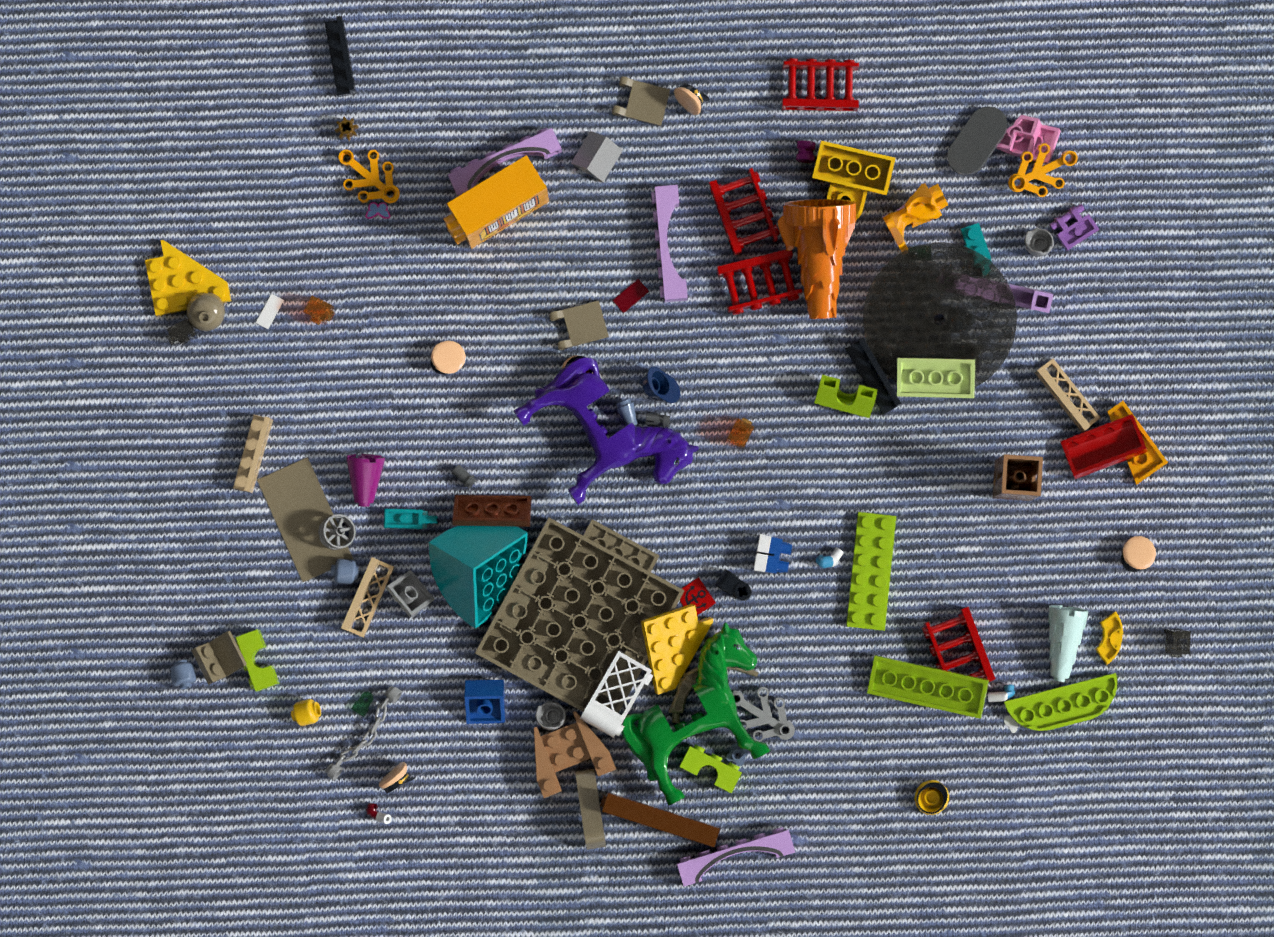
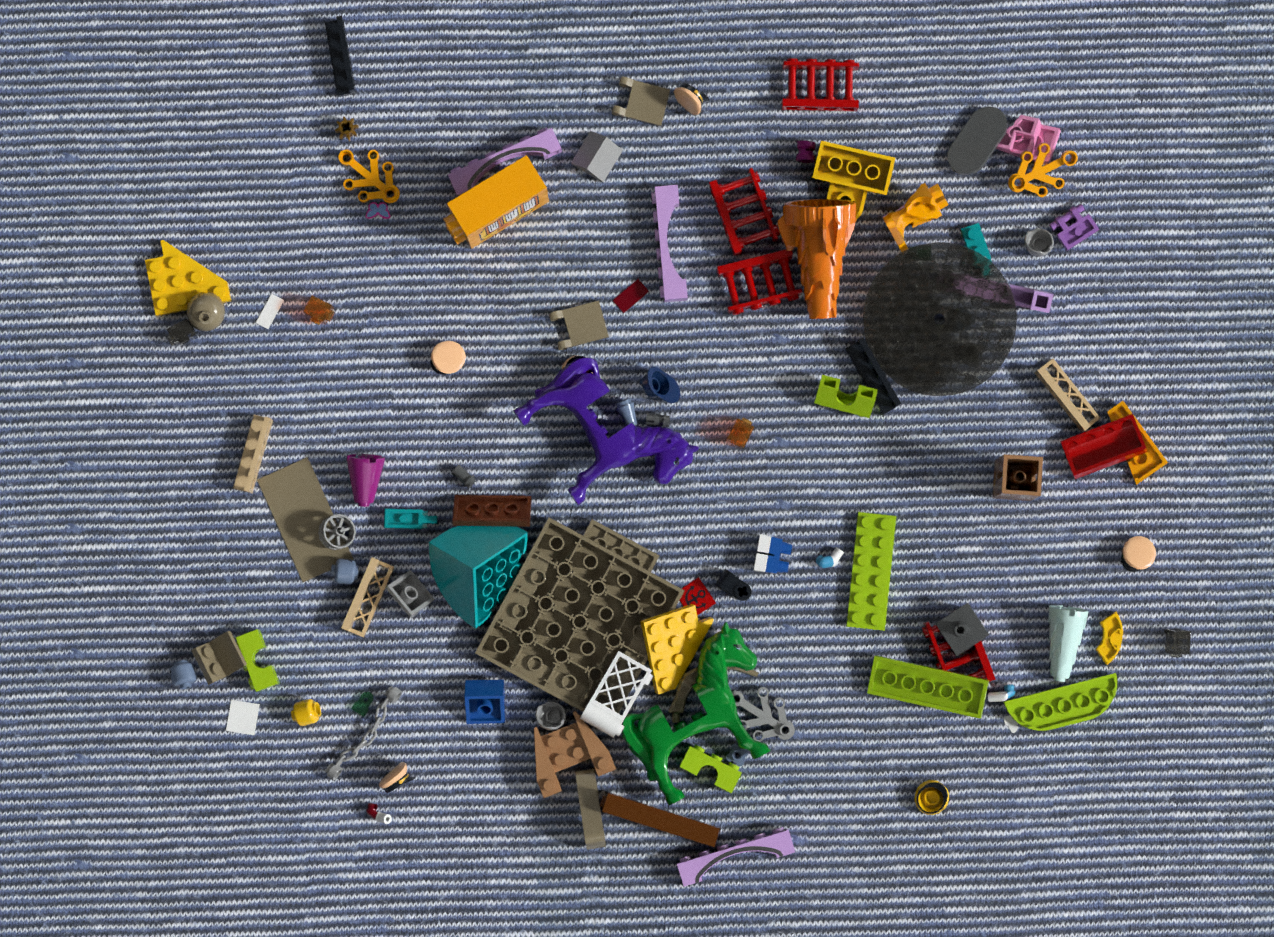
yellowish green plate [897,358,975,398] -> none
none -> white sticker [226,700,260,735]
none -> dark grey tile [936,603,990,656]

